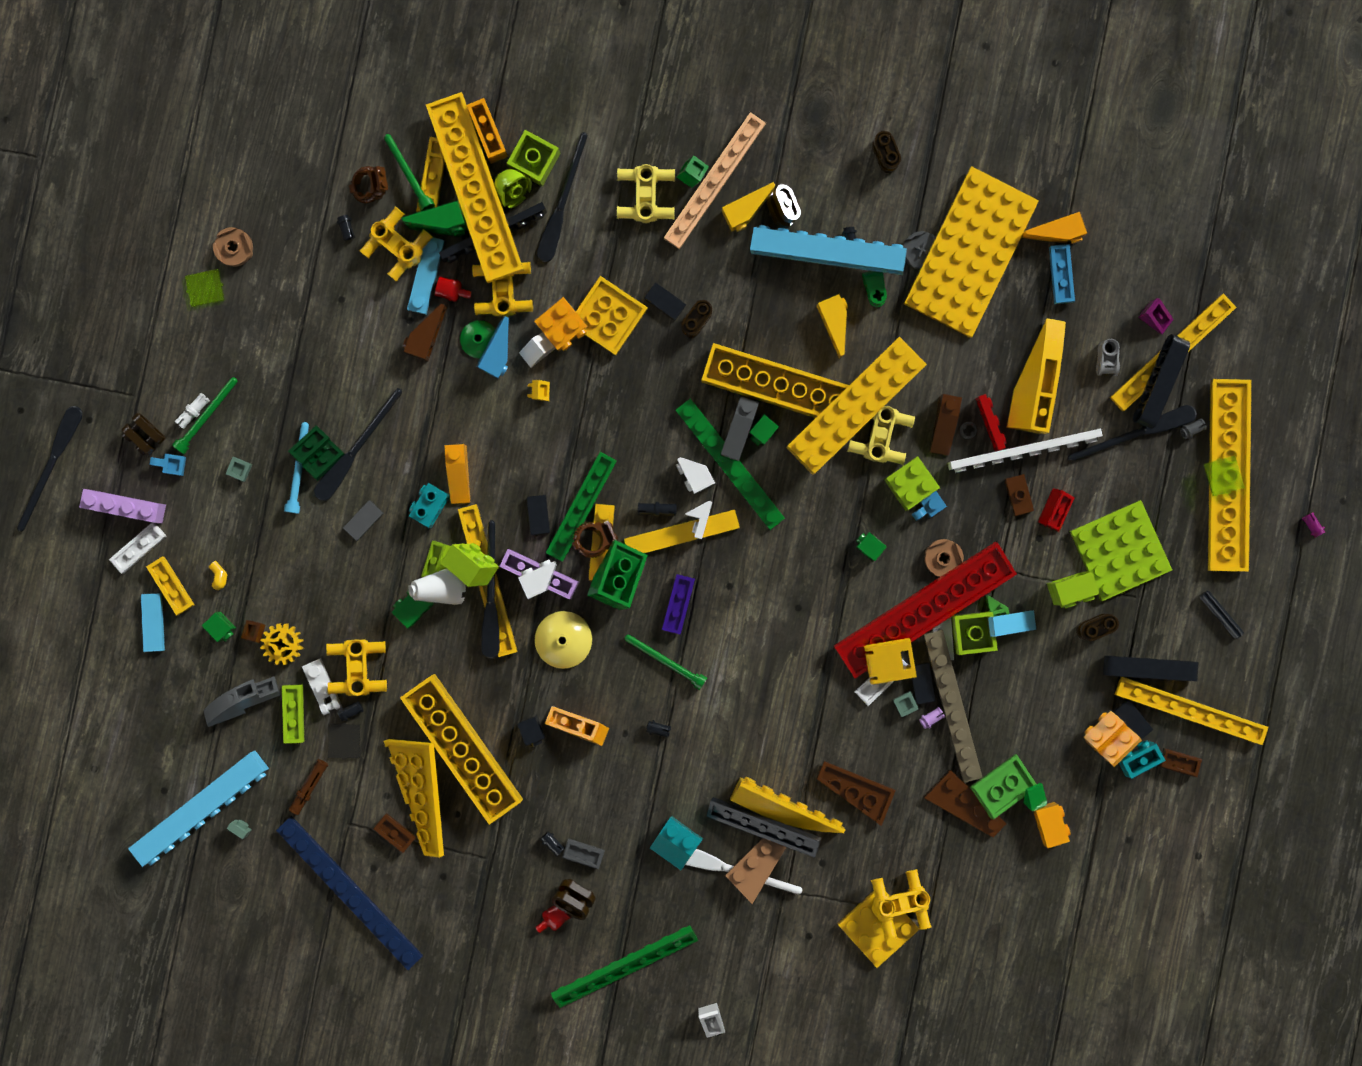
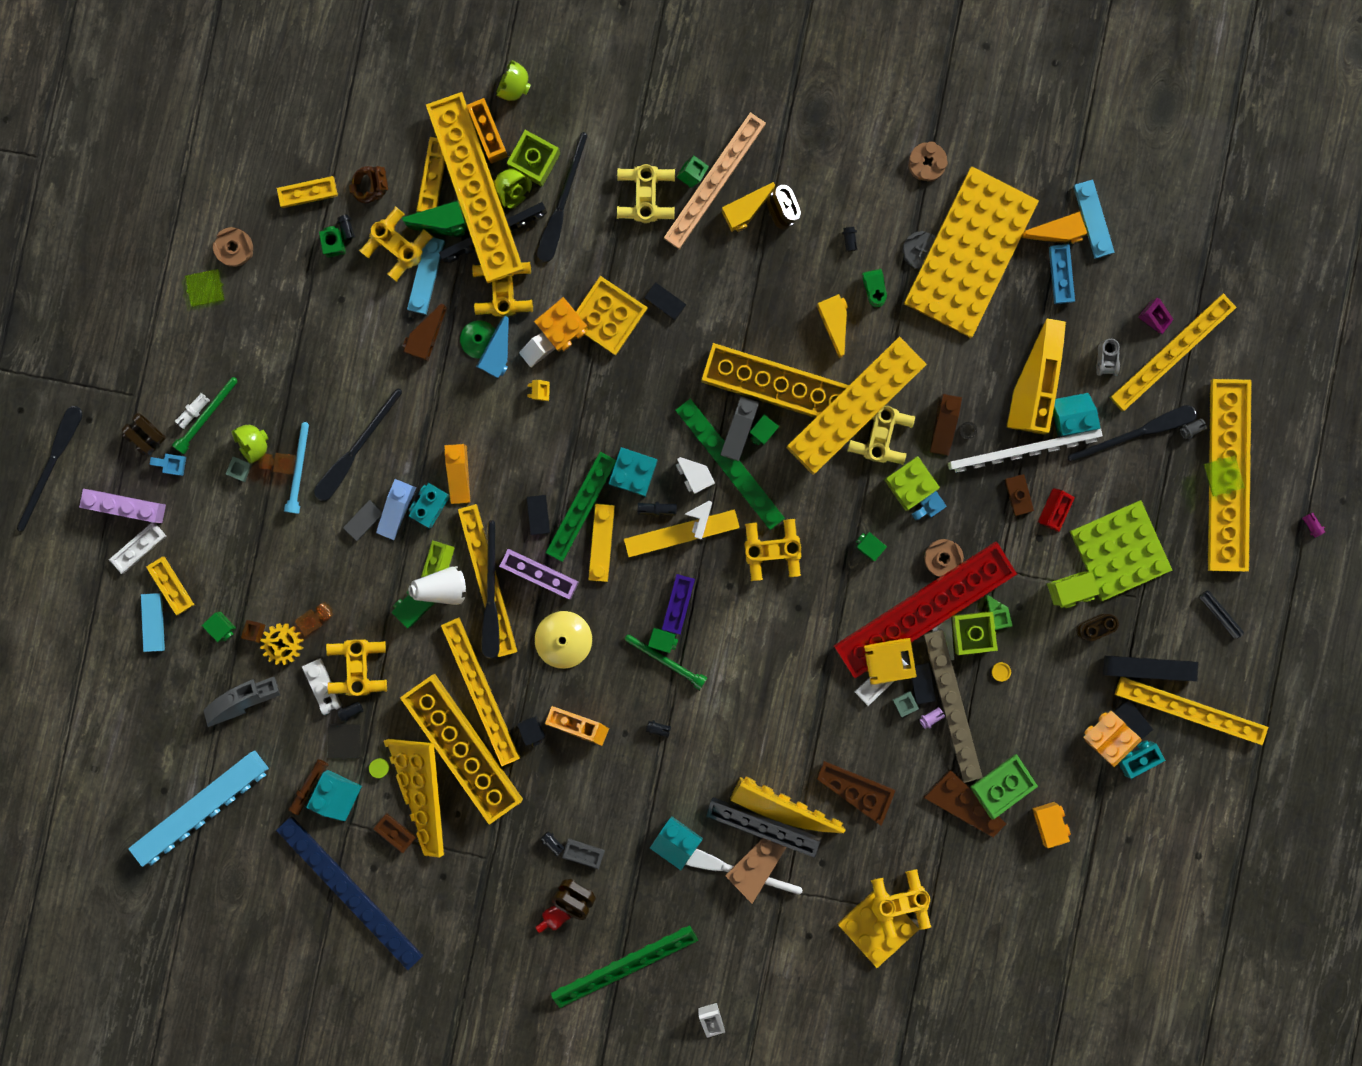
yellow arm [209,561,227,590] -> none
sand green plate [227,820,252,839] -> none
lime plate [282,684,304,743] -> none
dark green slope [288,425,345,481] -> none
green piece [384,134,435,212] -> none
red piece [435,276,472,302] -> none
lime brick [441,543,499,587] -> none
white slope [518,560,557,599] -> none
reddish brown piece [572,520,618,558] -> none
green slope [587,540,648,610] -> none
dark brown brick [682,300,712,338] -> none
medium azure brick [750,225,907,275] -> none
dark brown brick [872,131,901,173] -> none
red plate [975,394,1007,452] -> none
medium azure tile [988,610,1036,637] -> none
green slope [1024,783,1047,811] -> none
black beam [1133,334,1190,429] -> none
reddish brown plate [1158,748,1202,777] -> none
none -> lime cylinder [231,425,268,464]
none -> clear orange plate [258,453,296,474]
none -> yellow plate [277,176,338,208]
none -> clear orange plate [295,602,334,636]
none -> teal slope [306,770,362,821]
none -> green brick [319,226,346,258]
none -> lime tile [369,758,389,778]
none -> light blue slope [376,479,416,540]
none -> yellow plate [441,618,520,766]
none -> lime cylinder [496,60,531,101]
none -> teal brick [609,447,658,497]
none -> green brick [648,627,678,653]
none -> yellow piece [744,519,802,581]
none -> medium nougat plate [909,142,948,182]
none -> yellow piece [991,662,1011,682]
none -> teal slope [1053,393,1101,437]
none -> medium azure plate [1073,180,1115,259]

